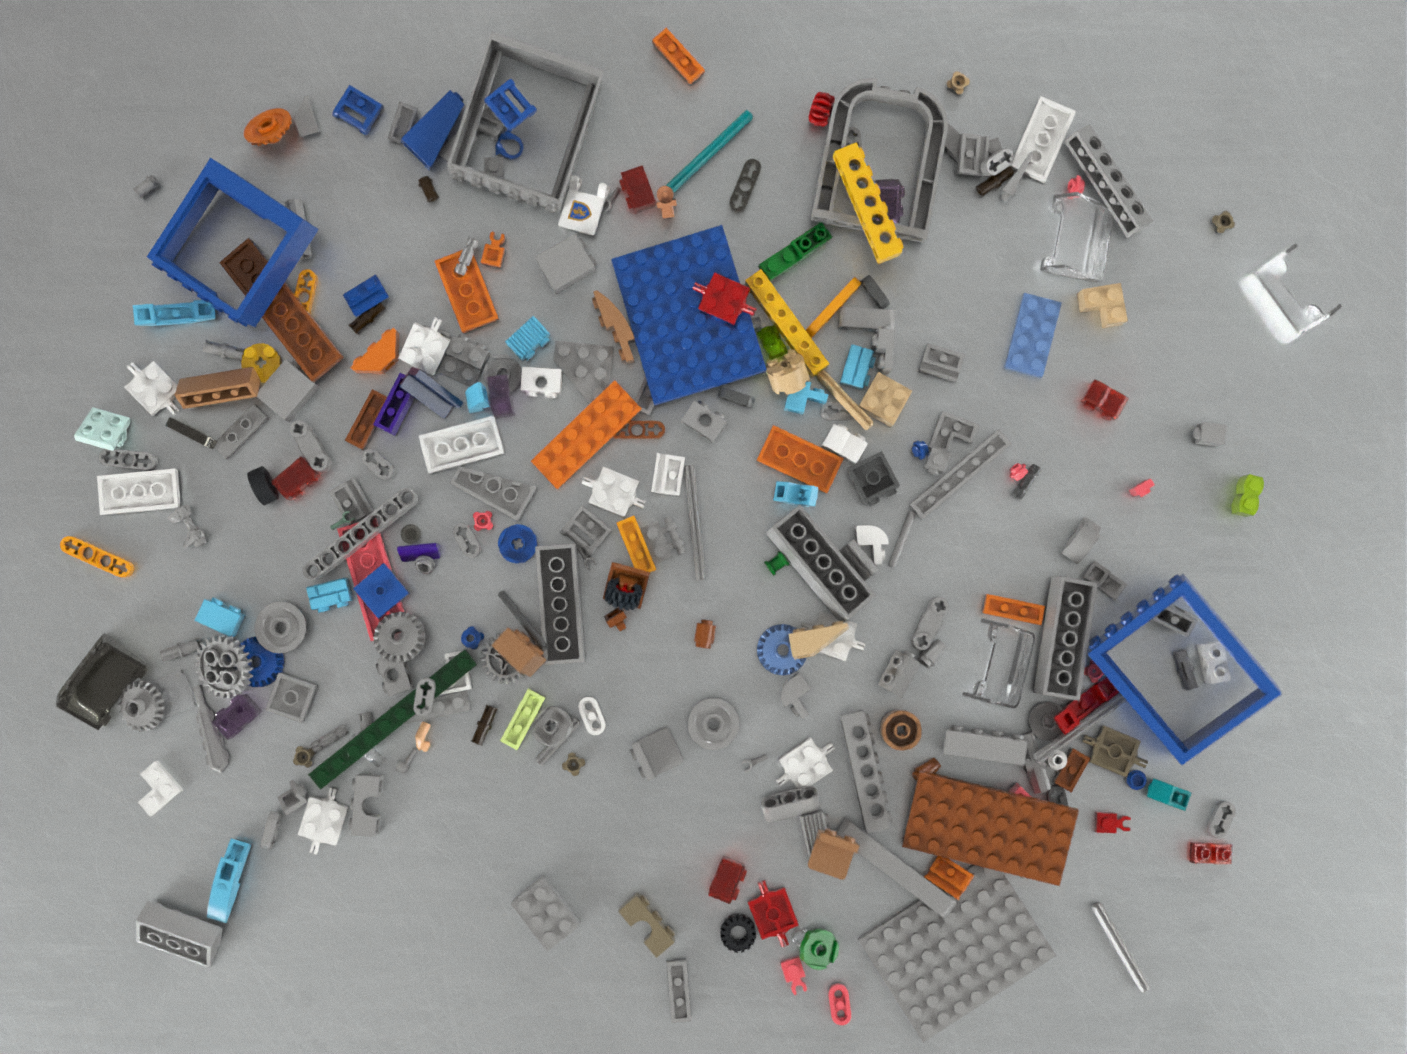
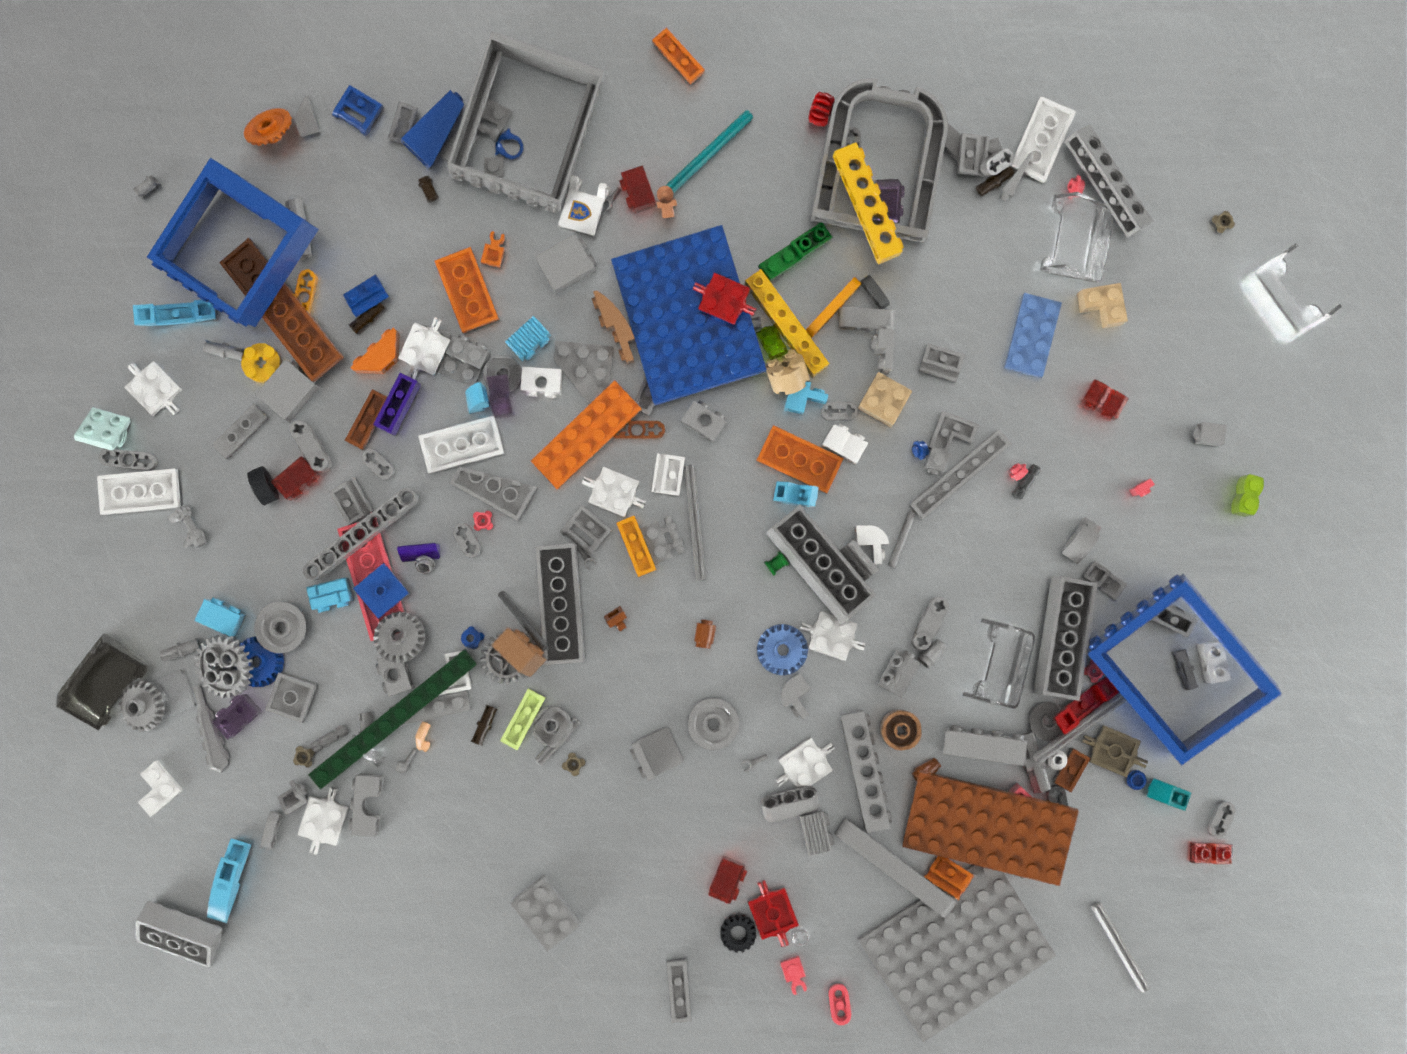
light orange beam [60,536,134,578] -> none
clear smoke beam [165,417,218,449] -> none
medium nougat brick [175,367,261,409] -> none
sand green hand [330,511,356,530] -> none
panel [399,367,464,418] -> none
clear smoke tile [401,524,421,544] -> none
light grey beam [414,678,436,716] -> none
light grey axle [455,237,478,275] -> none
blue plate [484,79,537,132] -> none
blue plate [498,524,538,564] -> none
white plate [578,697,606,735] -> none
plate [603,562,650,611] -> none
dark tan arch [618,892,675,958] -> none
dark grey beam [718,387,755,409] -> none
clear smoke beam [729,159,761,214] -> none
tan slope [789,621,849,660] -> none
plate [800,928,839,970] -> none
medium nougat bracket [807,828,859,880] -> none
tan axle [817,370,873,430] -> none
medium azure brick [839,345,876,391] -> none
dark grey plate [847,451,900,506] -> none
tan plate [947,71,970,95] -> none
orange plate [982,594,1045,625] -> none
red plate [1095,812,1131,834] -> none

